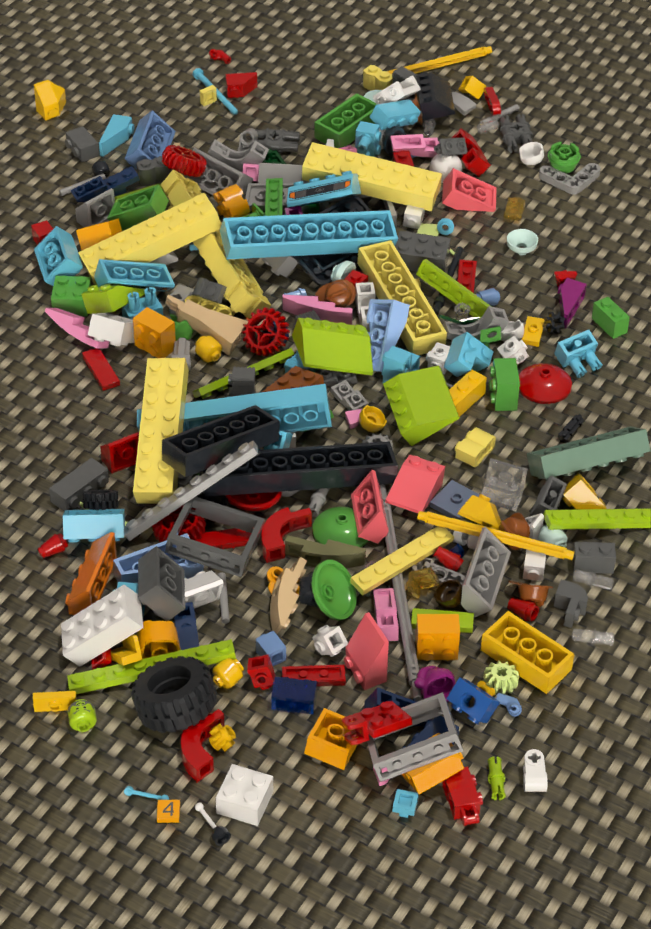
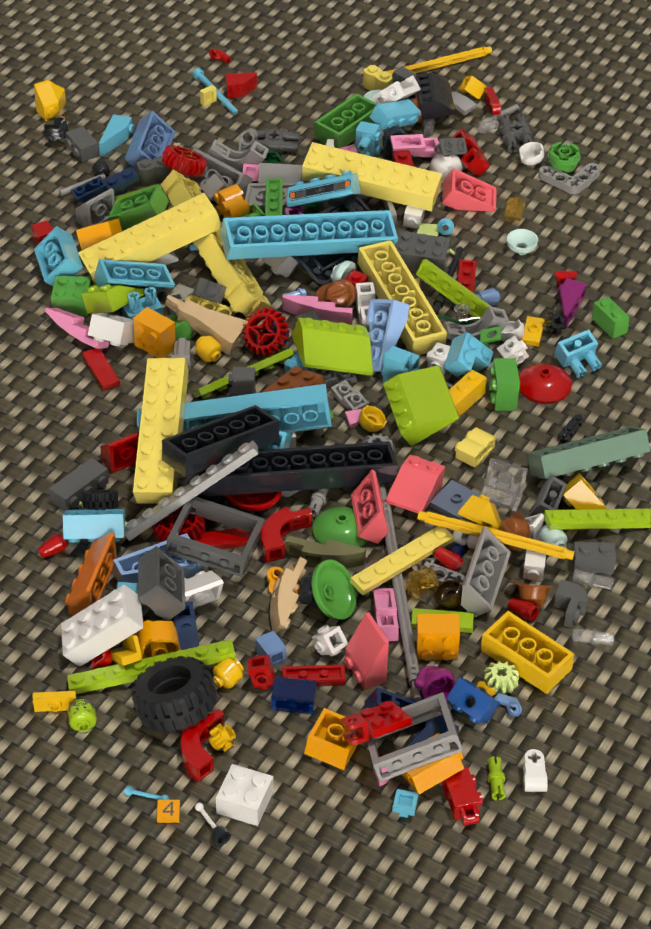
light grey bar [218,572,230,624] -> none
none -> black hair [43,116,69,142]
none -> light grey brick [201,174,229,203]

